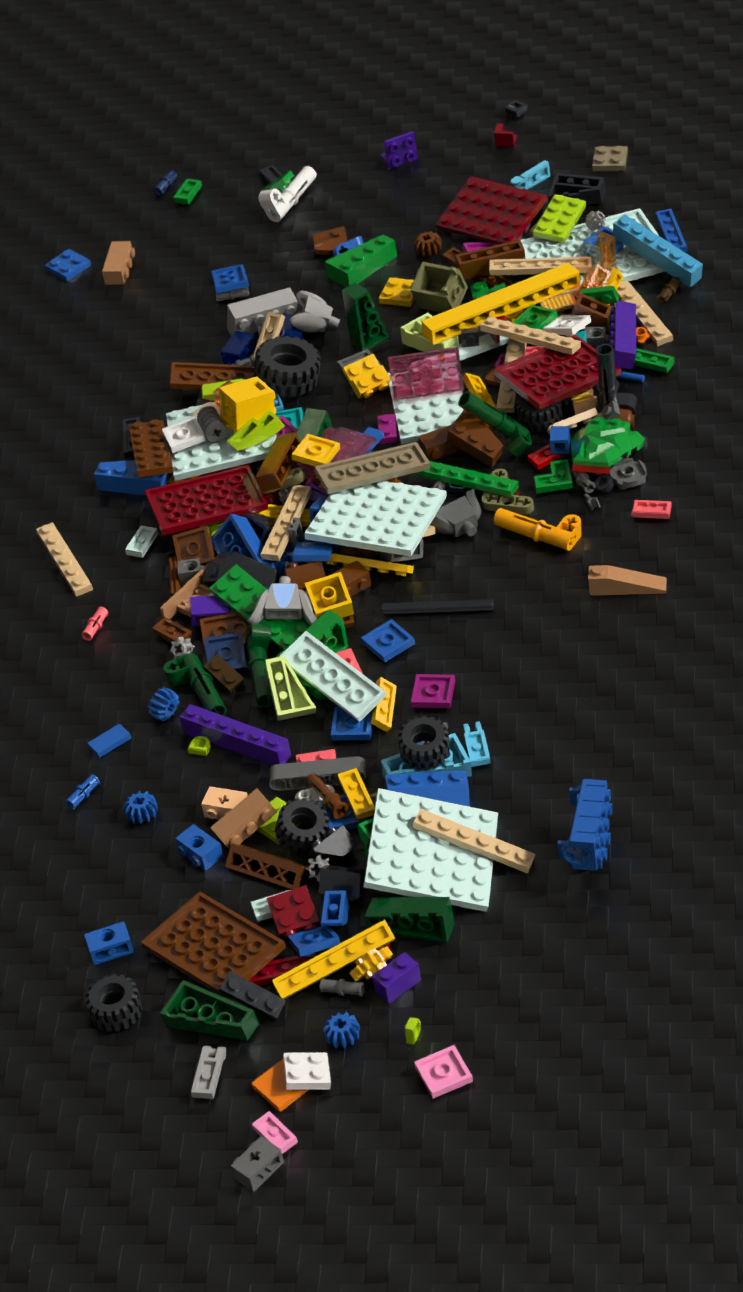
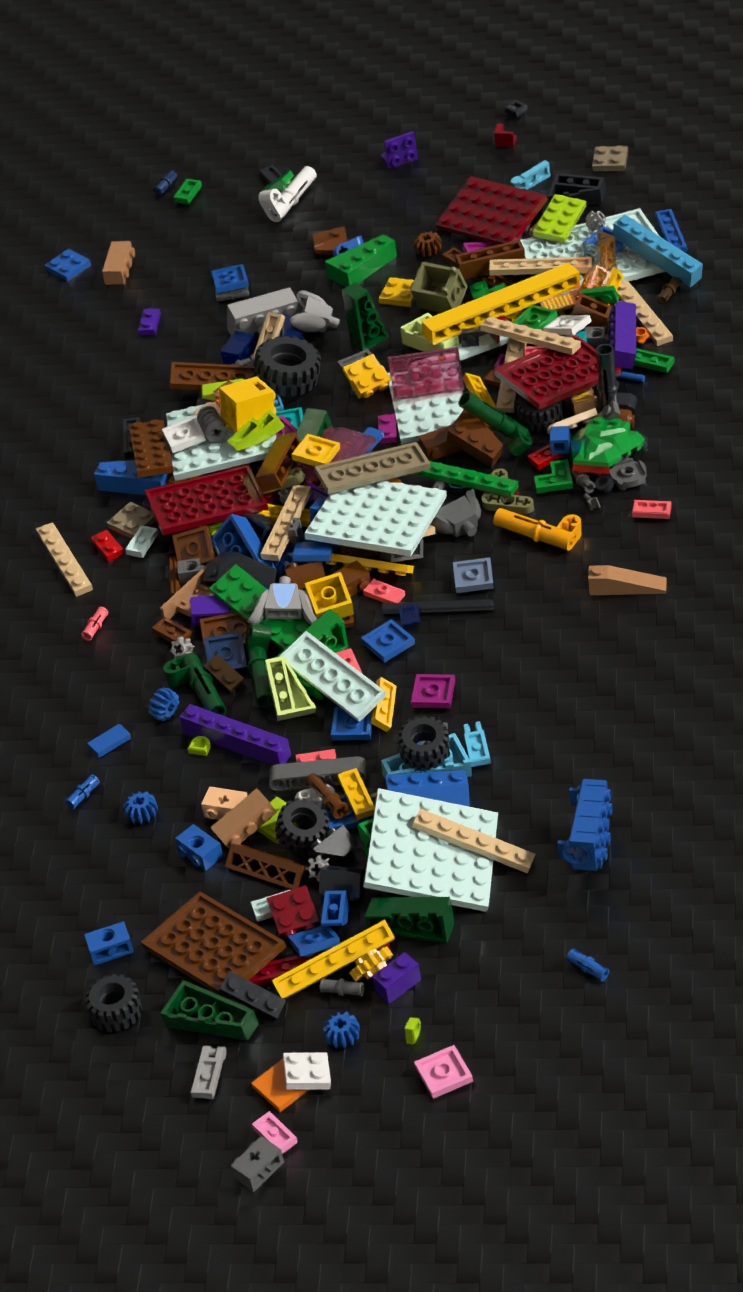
none -> red plate [91,530,124,562]
none -> dark tan plate [107,502,156,539]
none -> dark purple plate [138,308,161,335]
none -> coral plate [363,579,405,603]
none -> clear blue plate [399,603,421,626]
none -> sand blue plate [453,558,494,593]
none -> blue pin [566,949,609,981]

